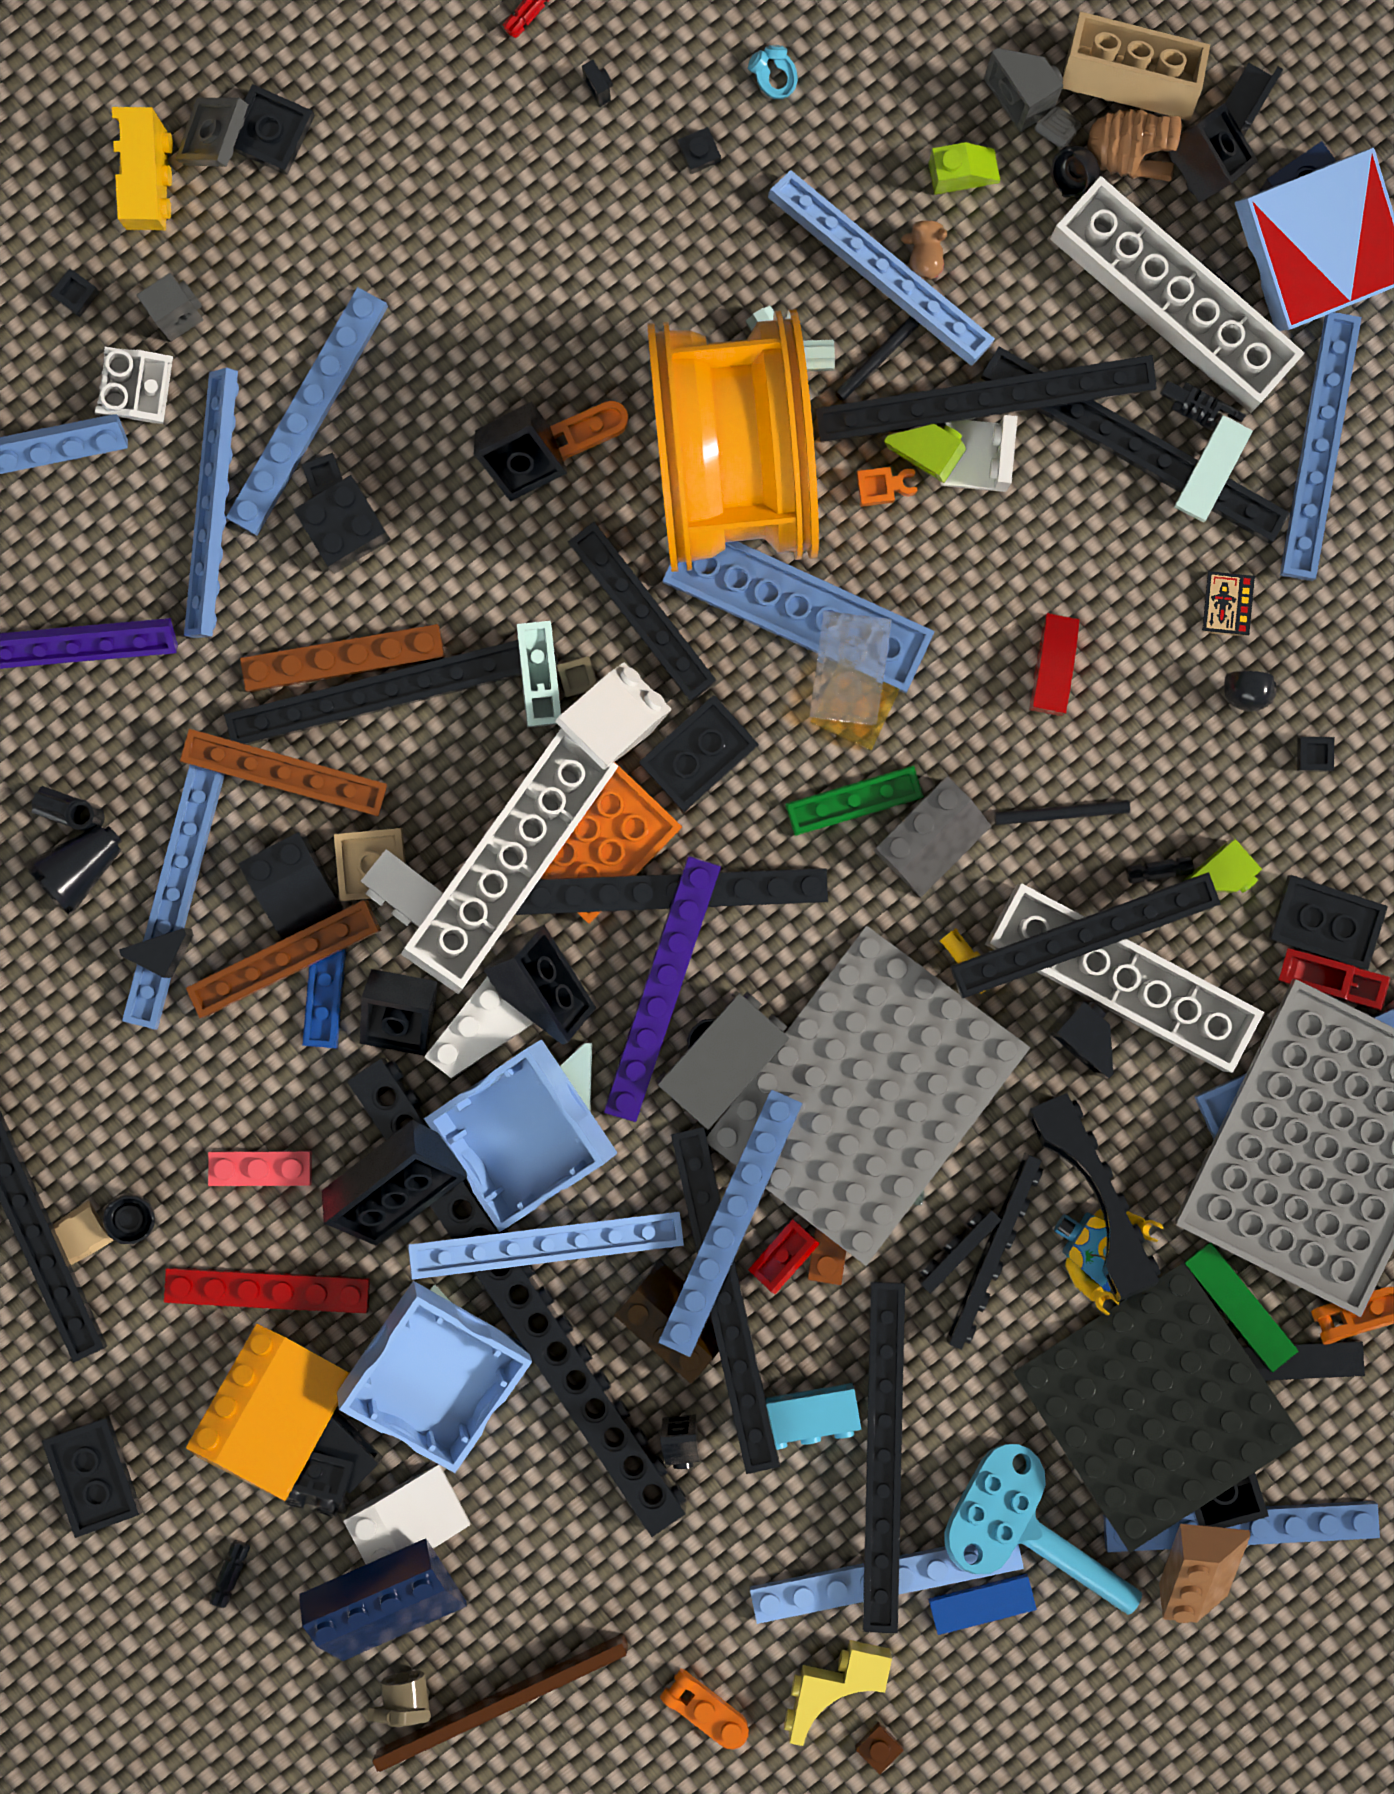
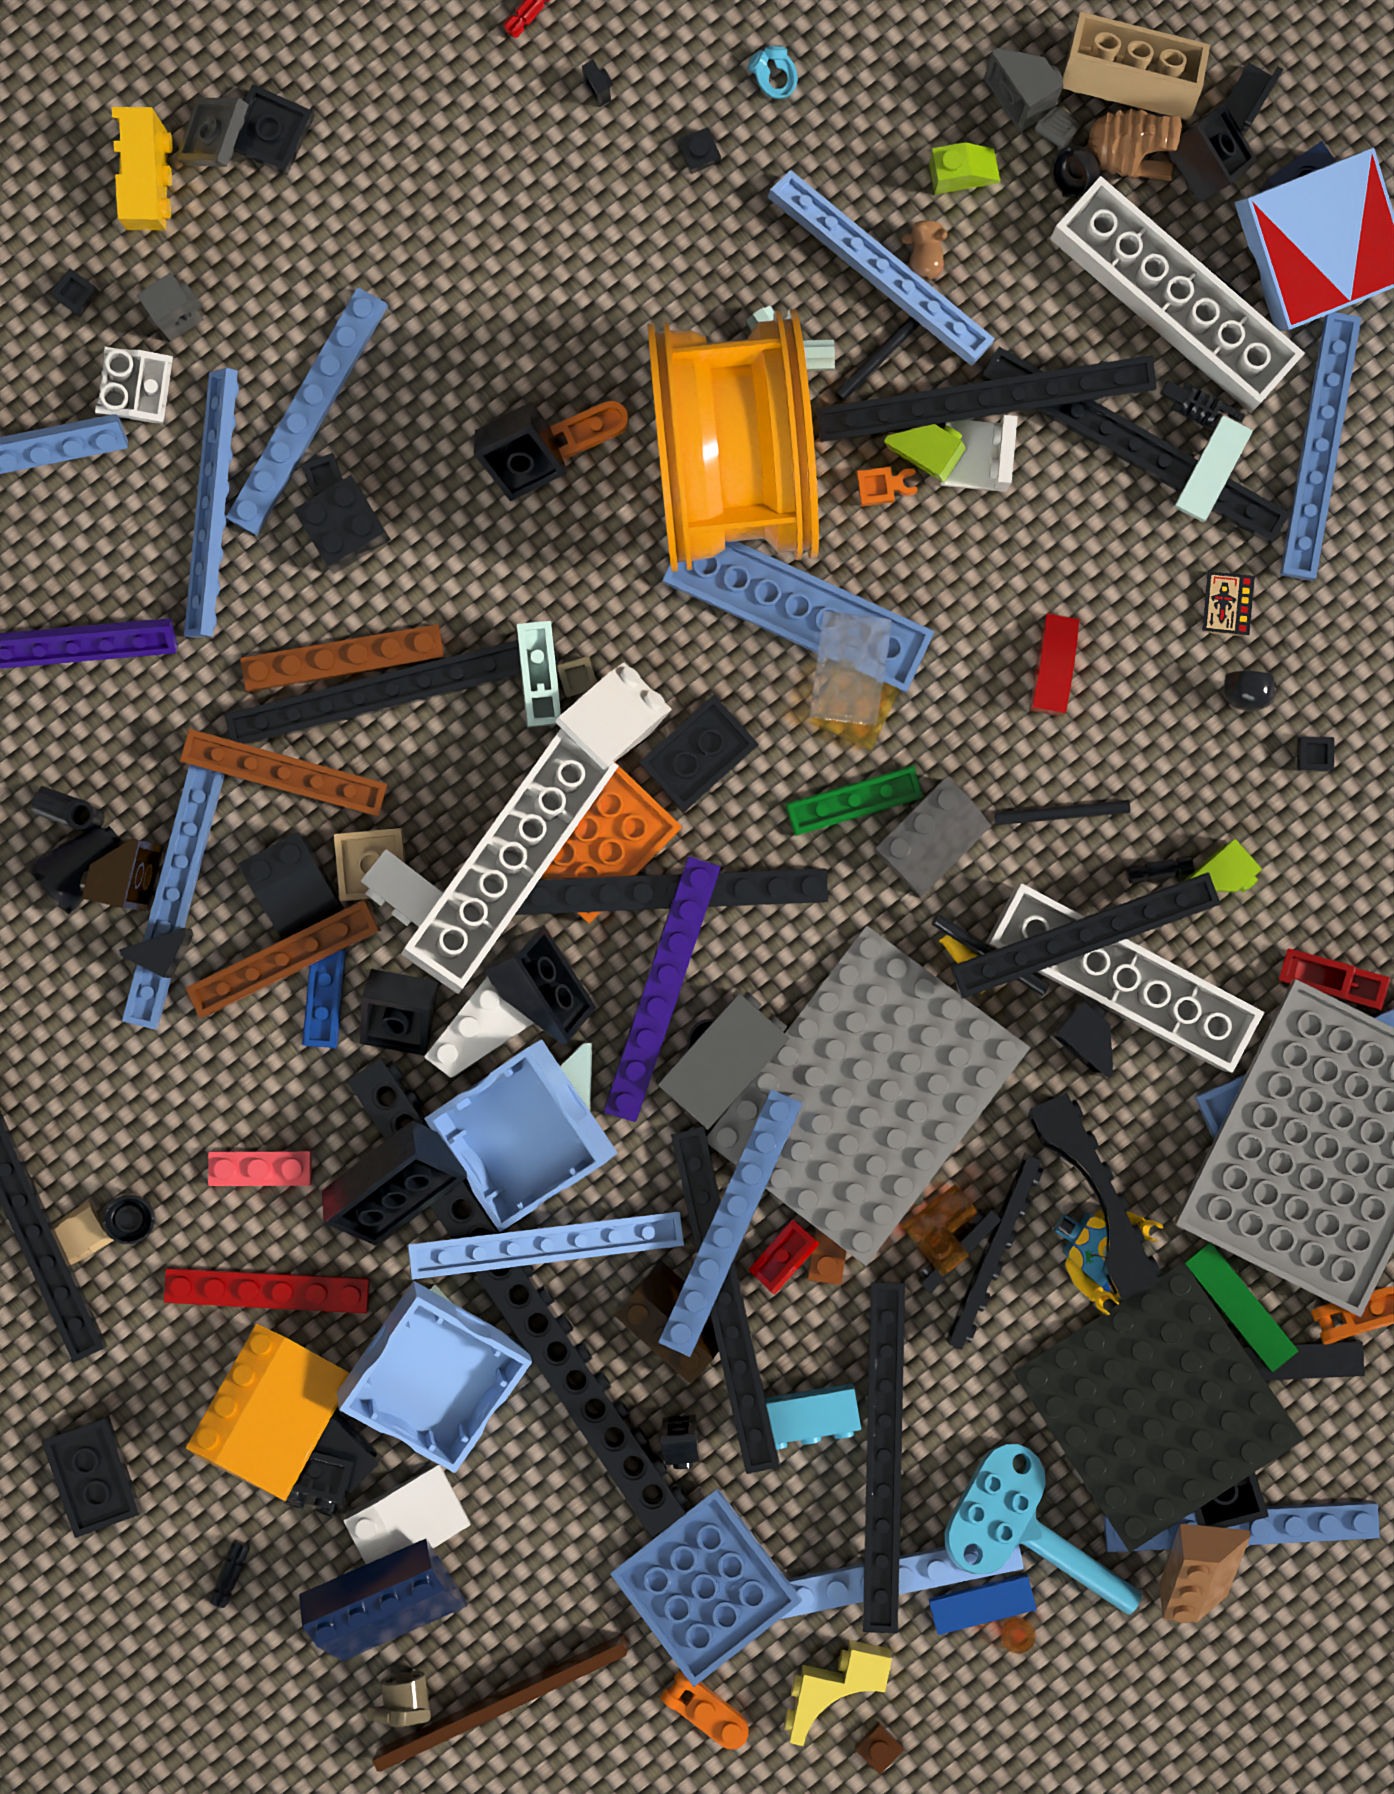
black plate [568,522,717,702] -> none
black plate [1268,875,1388,970] -> none
none -> dark brown slope [80,839,164,911]
none -> medium blue plate [610,1488,802,1687]
none -> clear orange plate [902,1184,977,1277]
none -> black bar [932,914,1049,996]
none -> clear orange plate [1001,1618,1036,1654]

